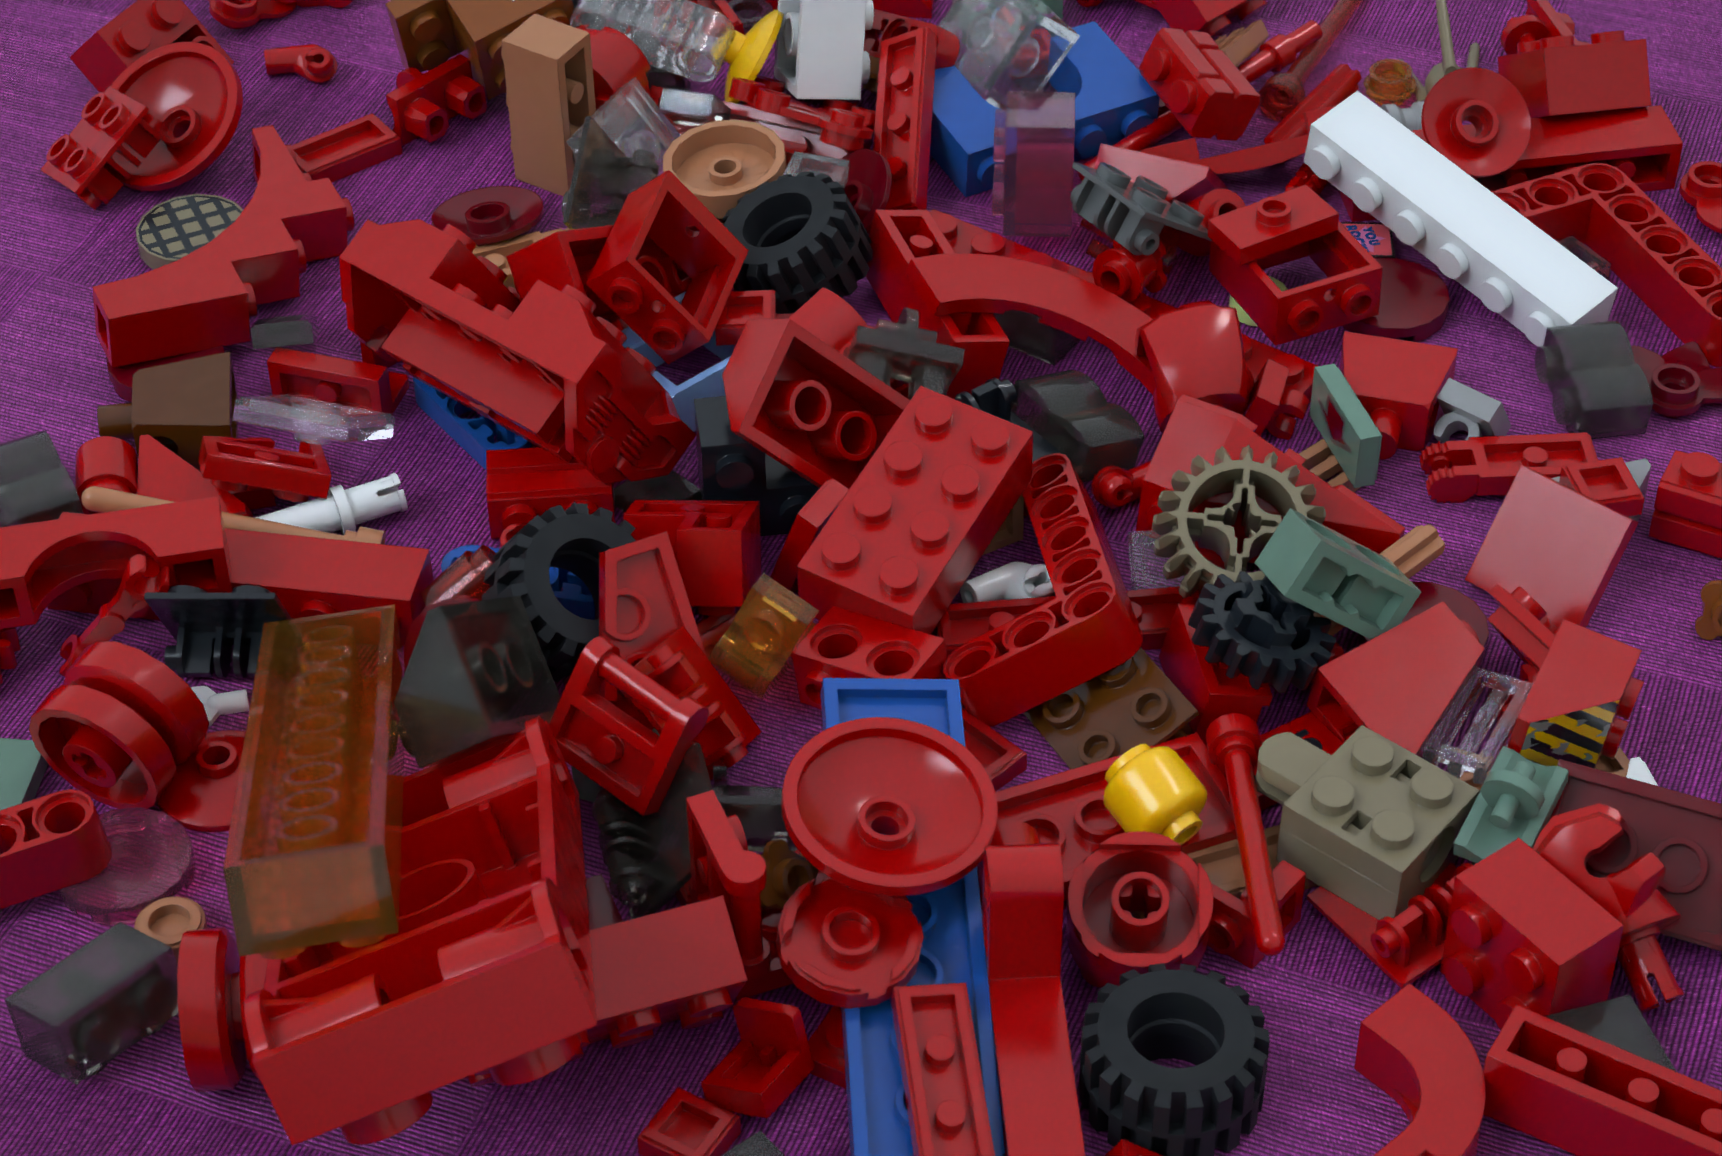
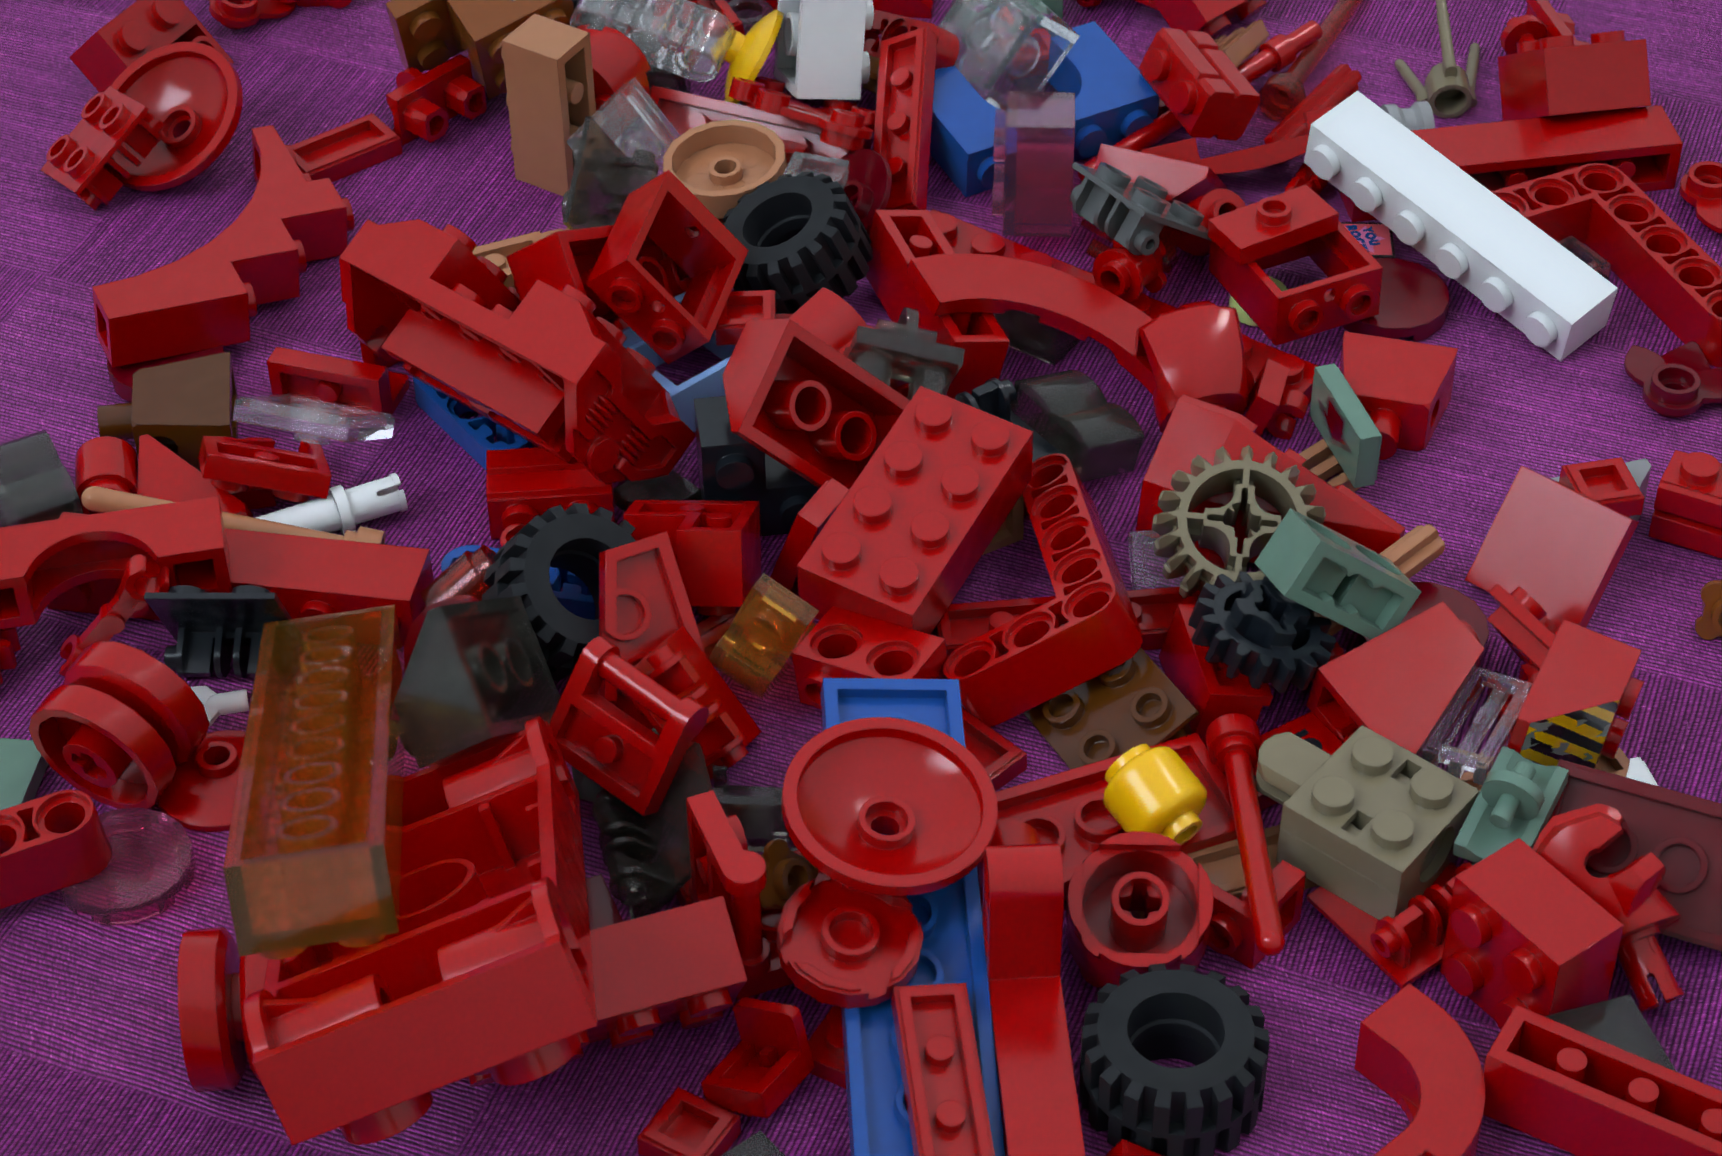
clear smoke brick [4,922,178,1085] -> none
nougat tile [134,896,208,966] -> none
tile [135,194,243,270] -> none
clear smoke tile [251,313,319,349] -> none
red arm [264,44,337,84] -> none
dark red dish [431,186,544,246] -> none
clear smoke tile [659,88,731,127] -> none
white arm [960,562,1055,603] -> none
red arm [1091,461,1151,509] -> none
clear orange plate [1364,59,1417,106] -> none
red hinge [1419,432,1598,503] -> none
red dish [1421,67,1531,178] -> none
light grey tile [1434,378,1511,443] -> none
clear smoke brick [1535,320,1653,439] -> none

